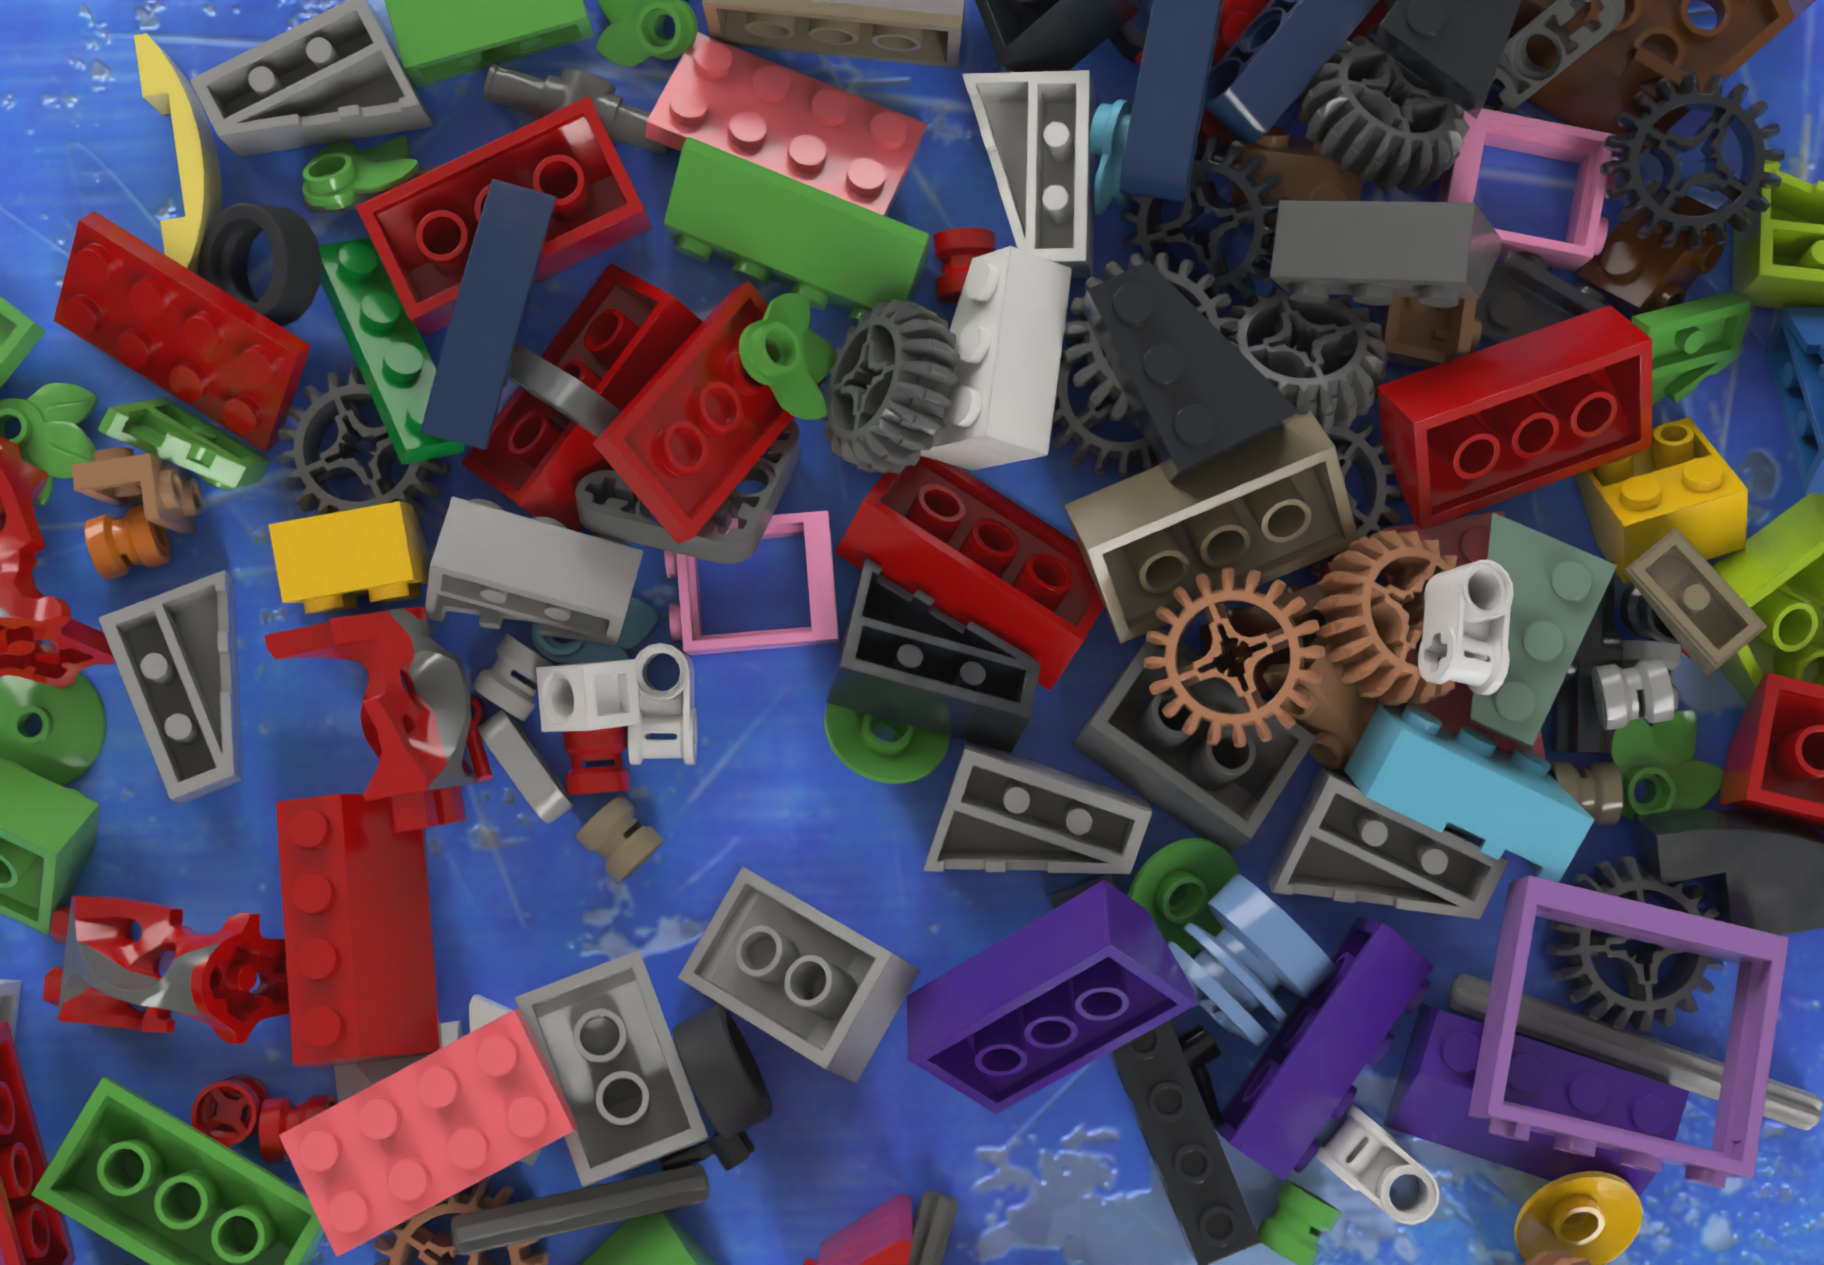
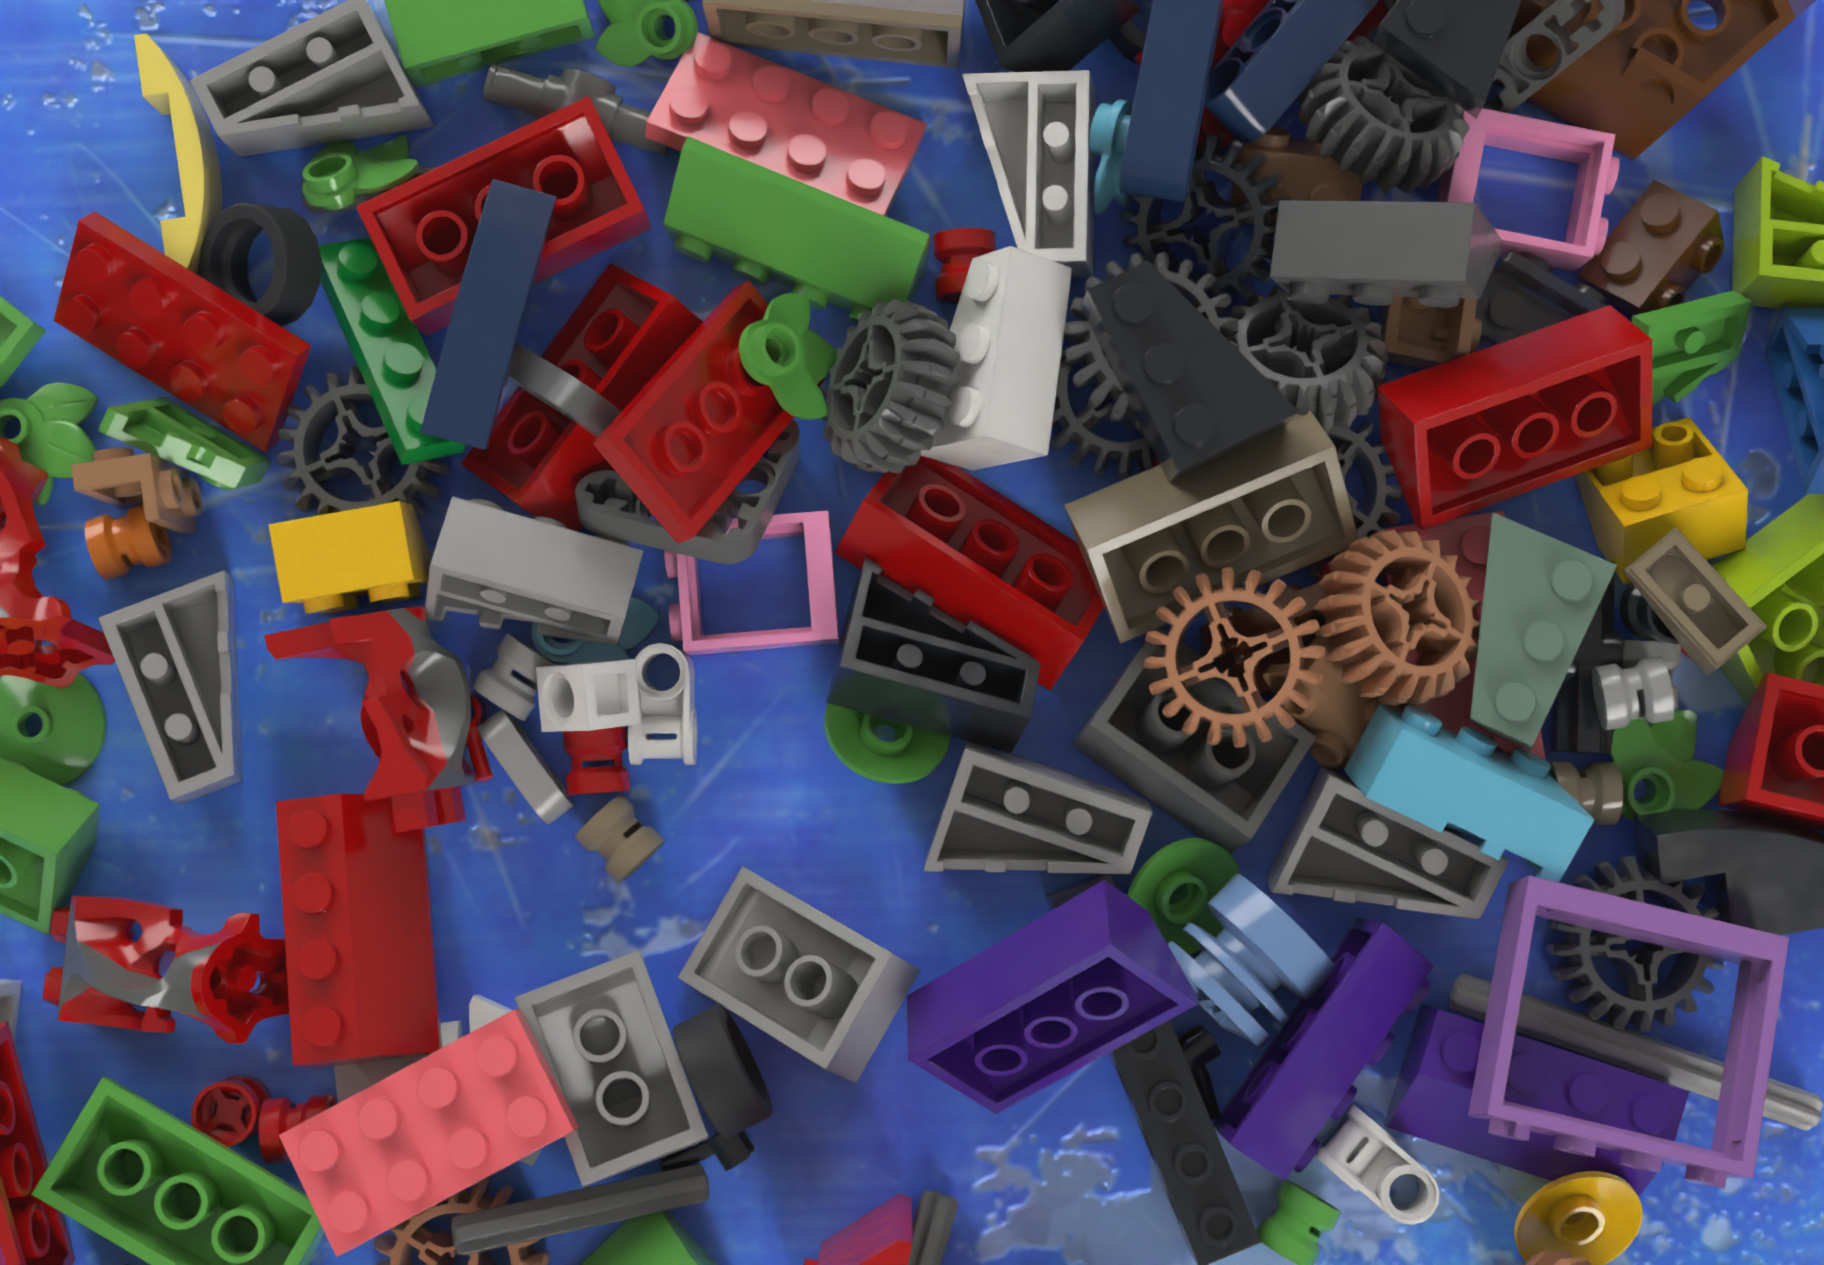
white piece [1418,560,1514,695] -> none
black gear [1600,72,1785,251] -> none

